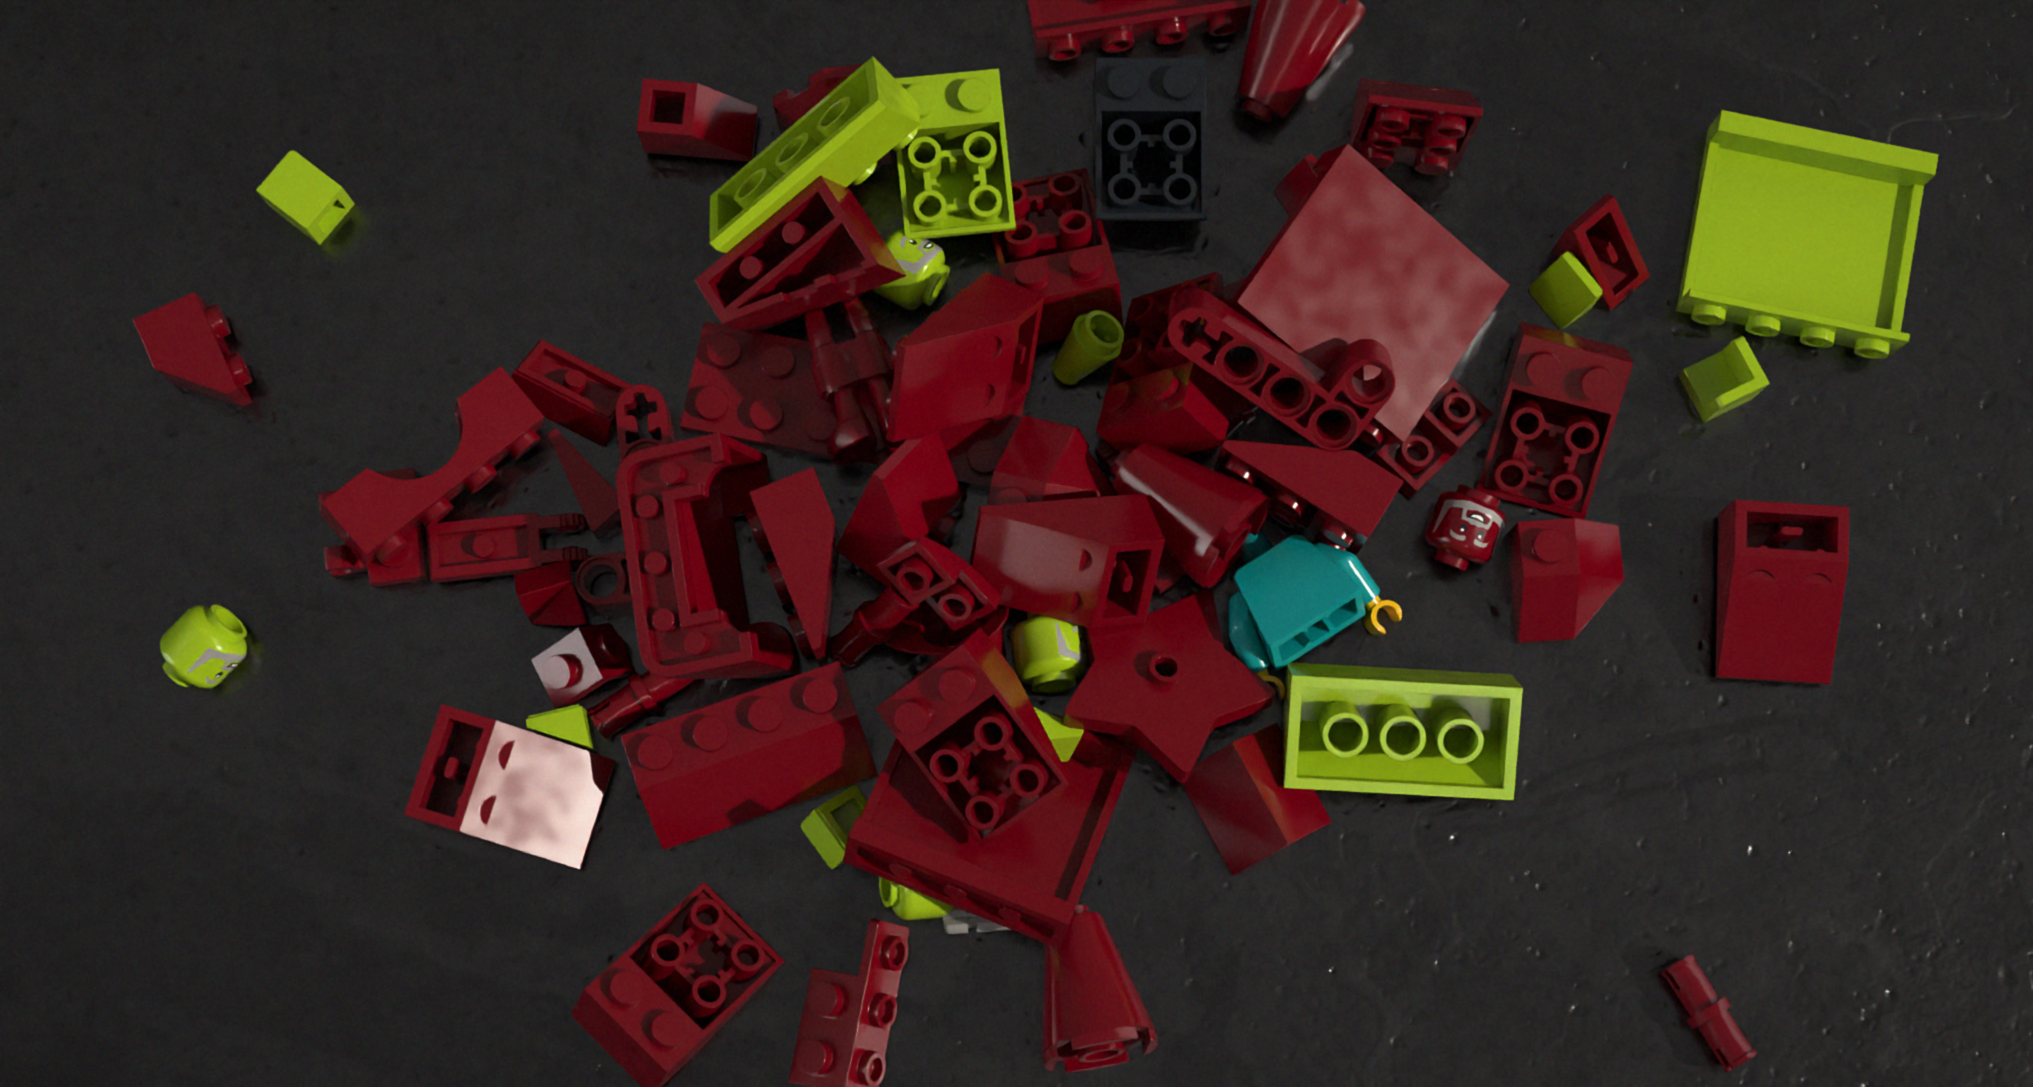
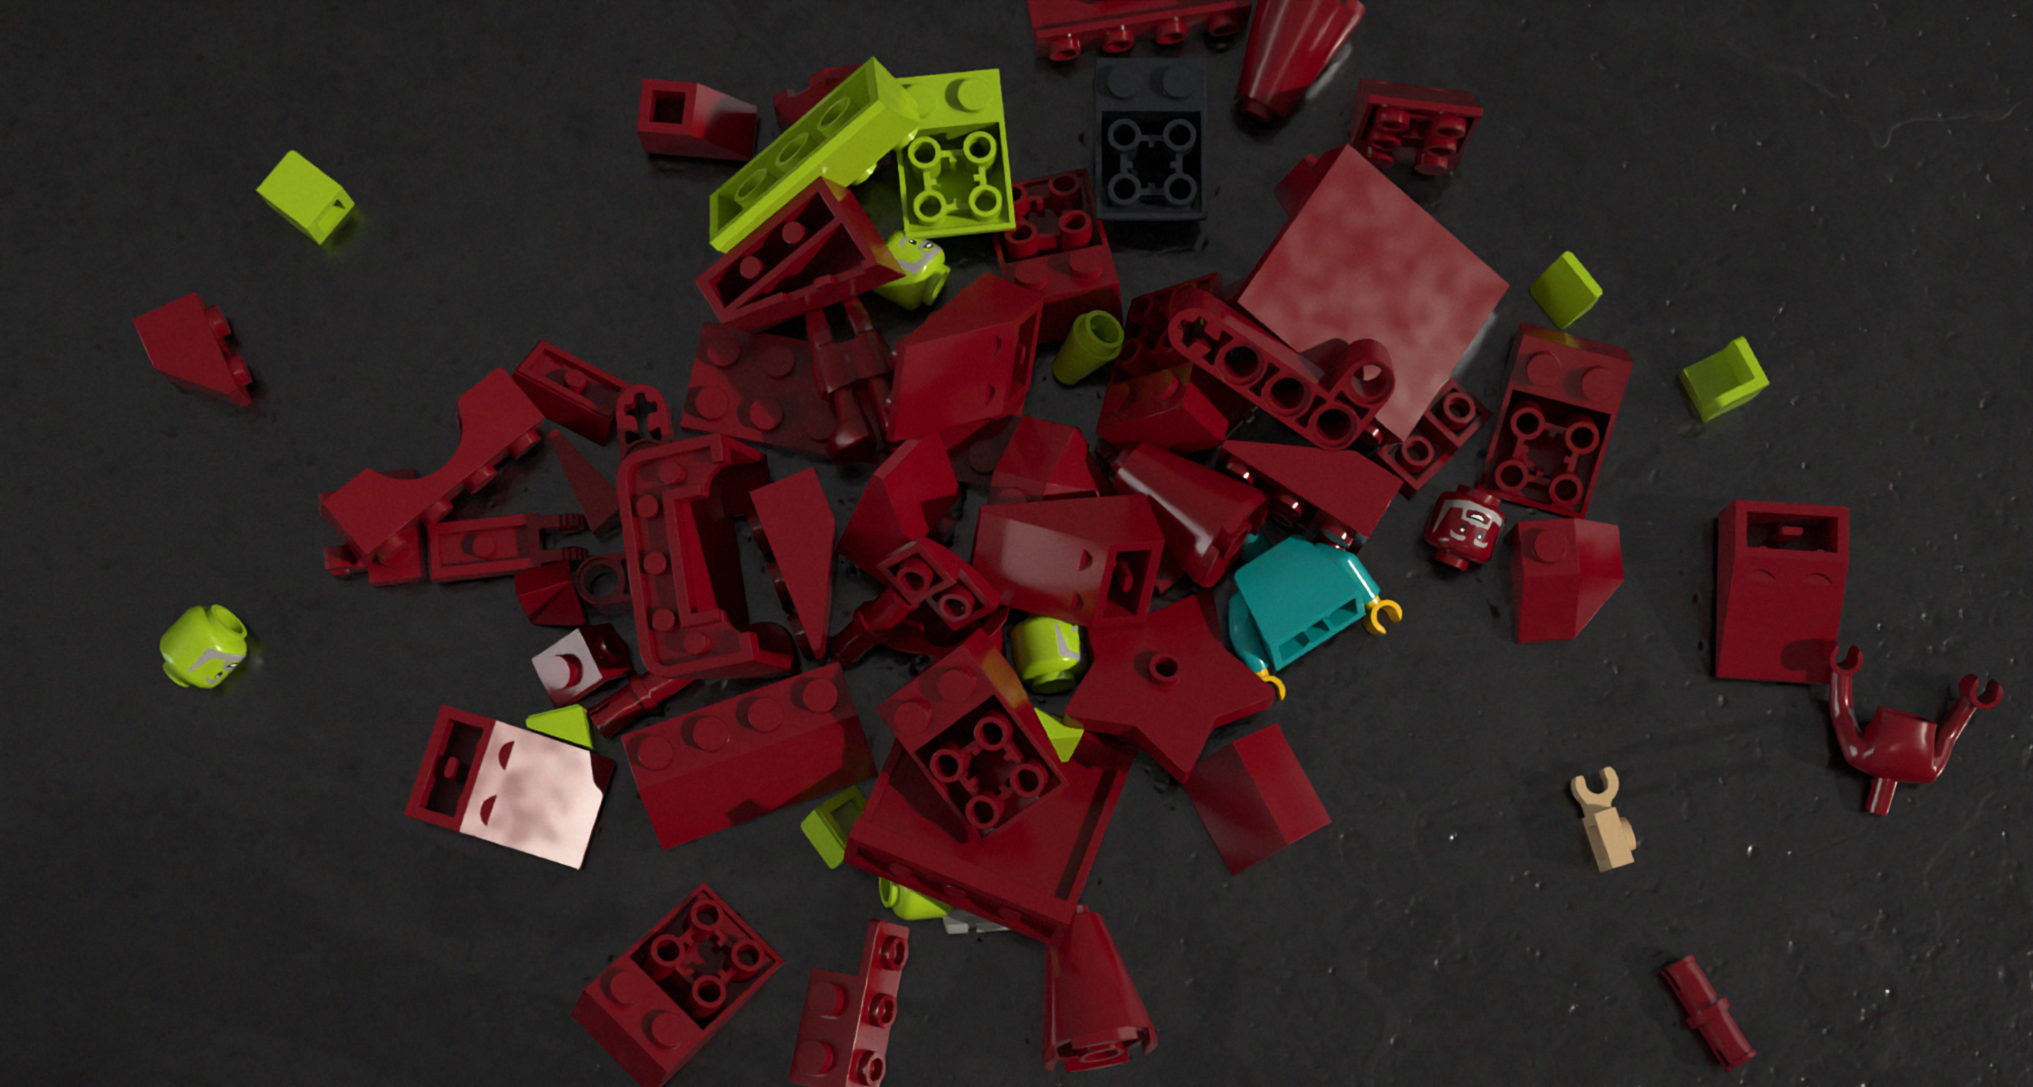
lime slope [1283,662,1523,800] -> none
dark red slope [1552,193,1650,310] -> none
lime panel [1676,110,1939,359] -> none
none -> tan plate [1571,767,1636,873]
none -> dark red piece [1820,640,2003,815]

